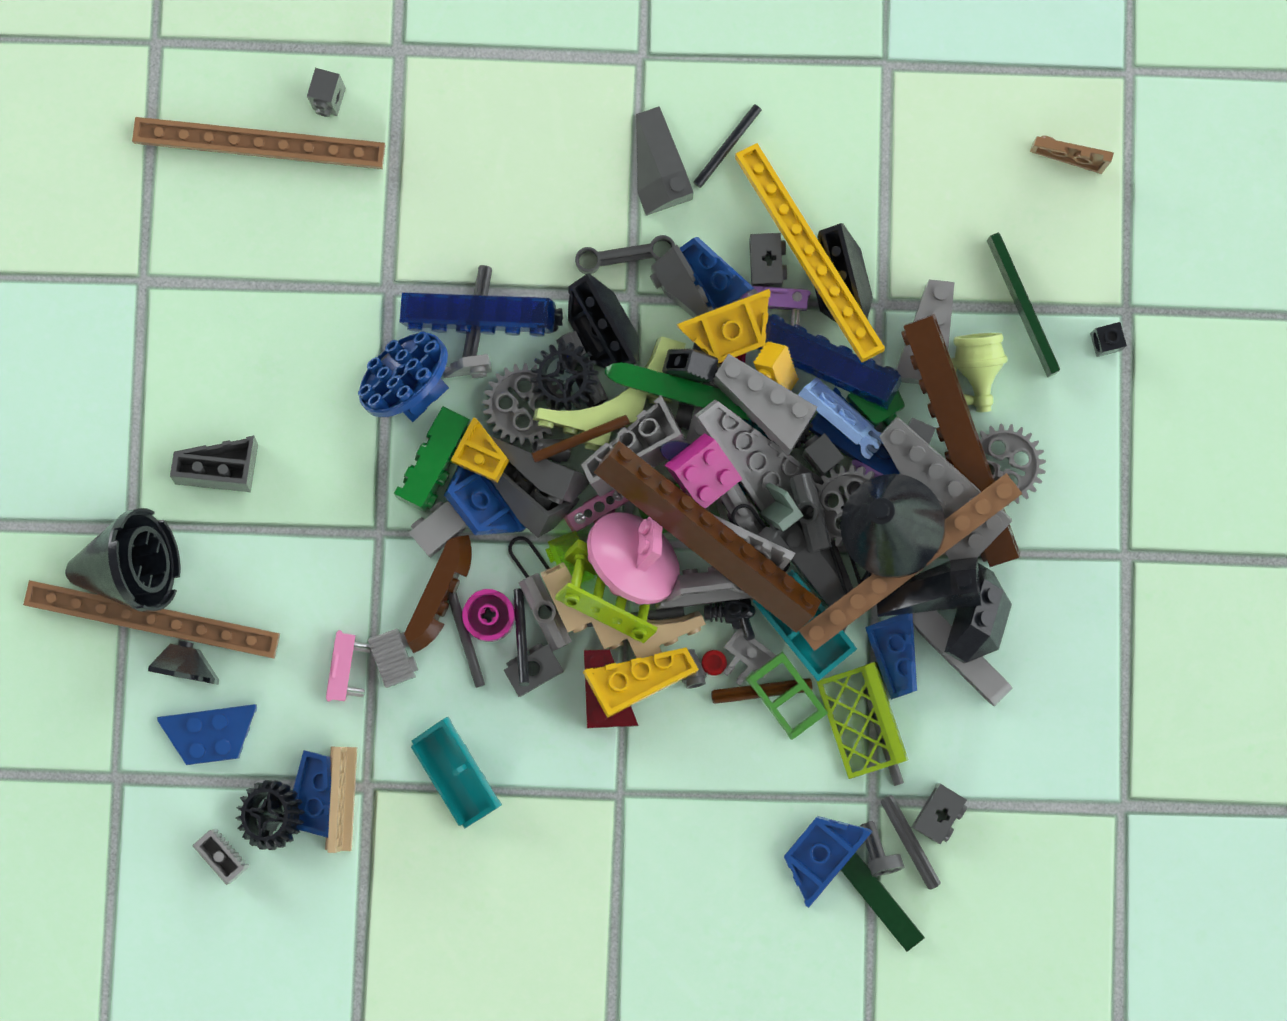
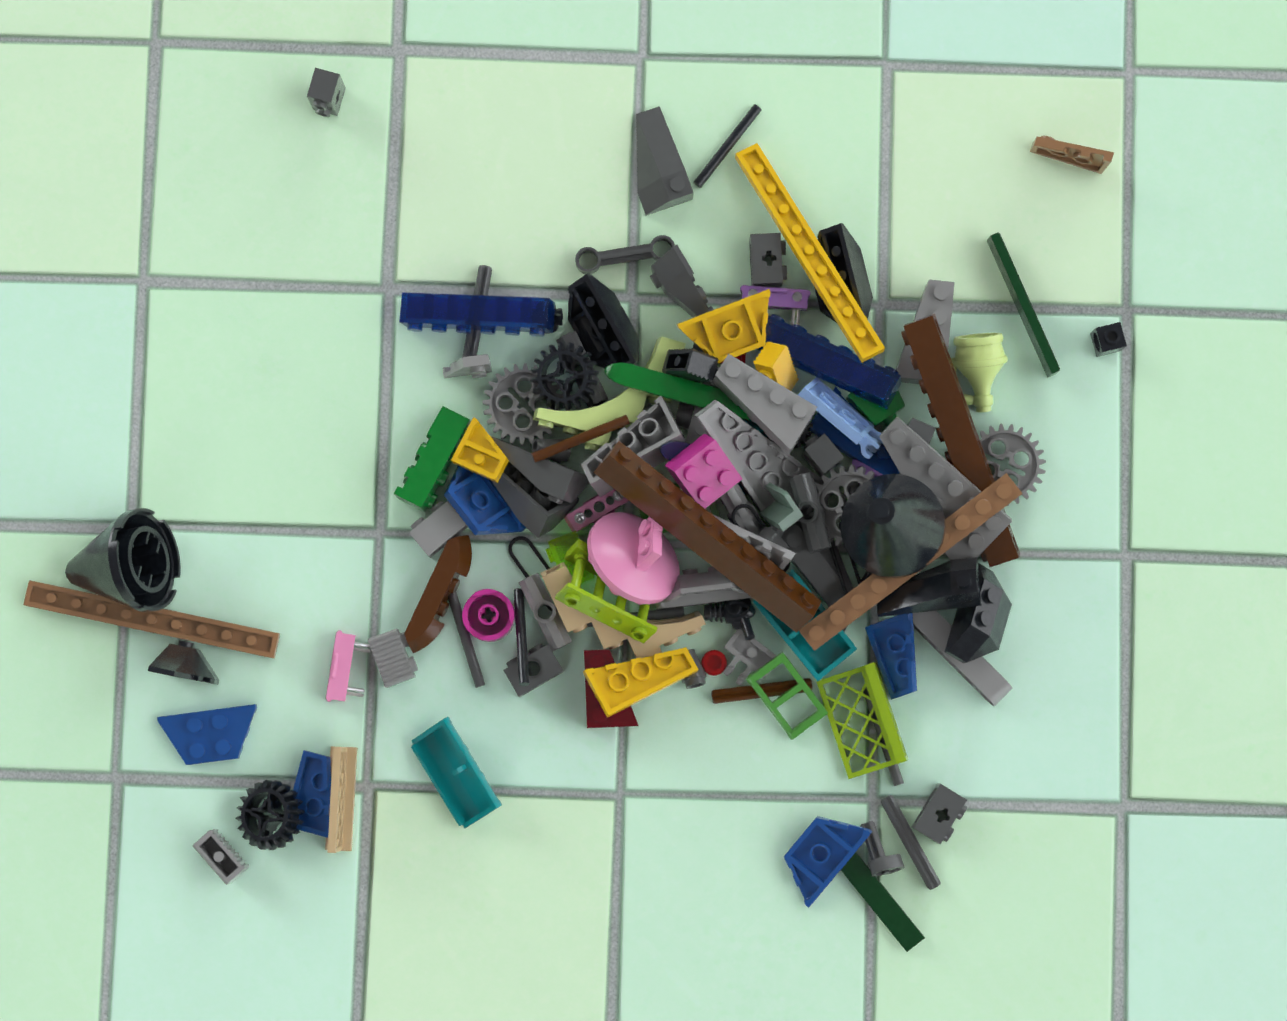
medium nougat plate [132,117,386,170] -> none
dark grey wedge [170,435,258,493] -> none
blue bracket [358,331,449,422] -> none
blue wing [680,237,754,309] -> none

